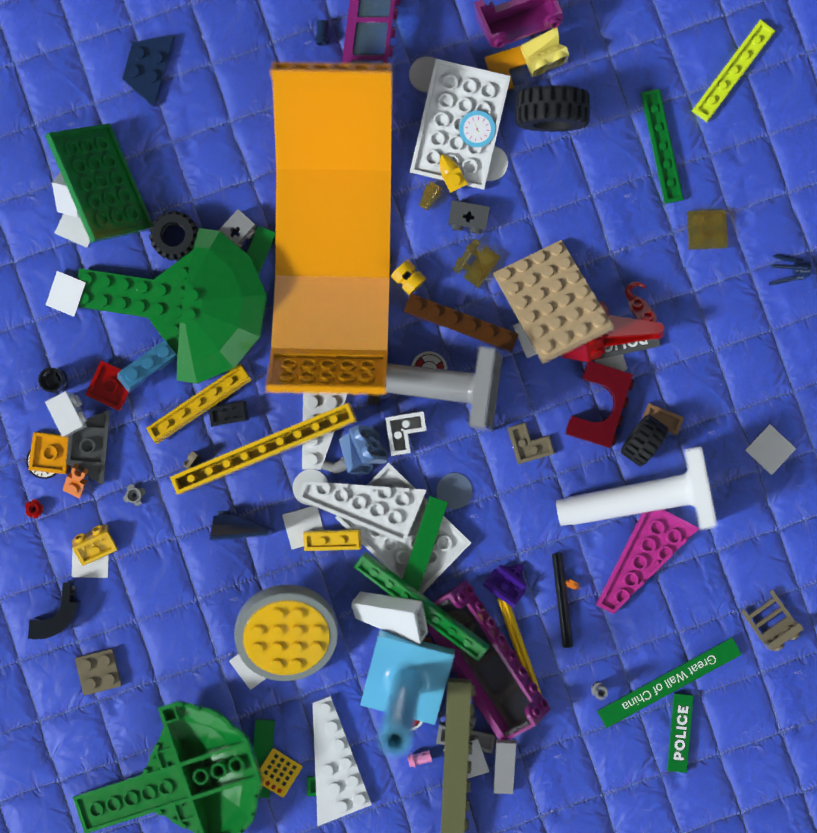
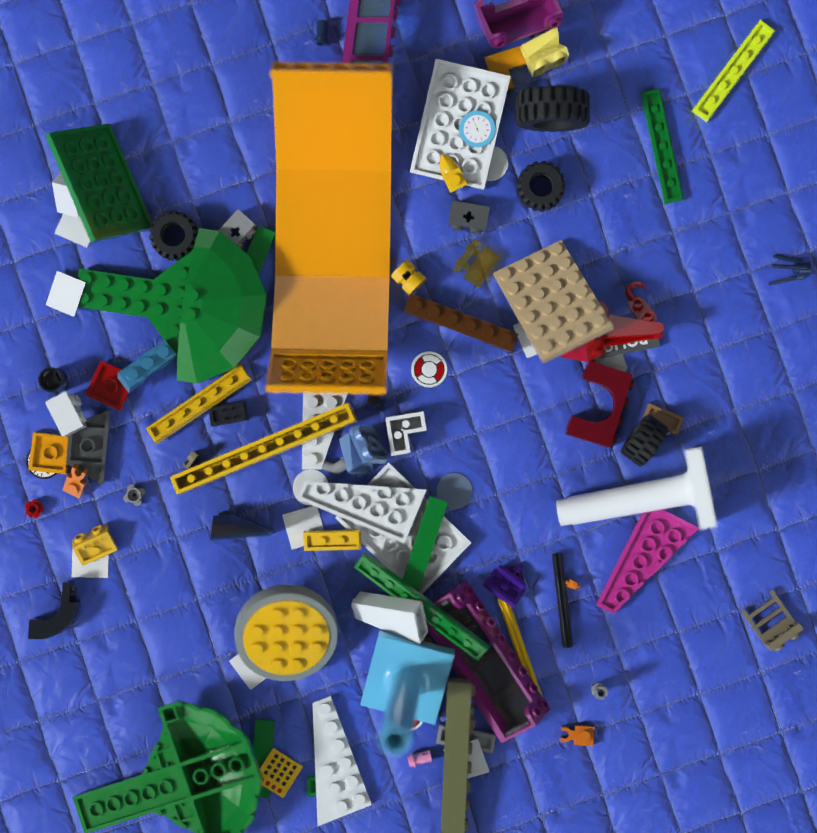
dark tan plate [75,648,122,696] -> none
dark blue wing [122,35,175,107] -> none
light grey piece [386,347,503,432] -> none
white sticker [409,57,436,92] -> none
clear yellow cone [418,181,443,211] -> none
light grey tile [494,739,516,794] -> none
dark tan tile [507,422,555,464] -> none
green tile [597,637,742,728] -> none
green tile [666,693,694,773] -> none
clear yellow plate [687,210,728,250] -> none
white sticker [745,424,796,475] -> none
none -> black tyre [516,161,566,212]
none -> orange plate [560,725,594,746]

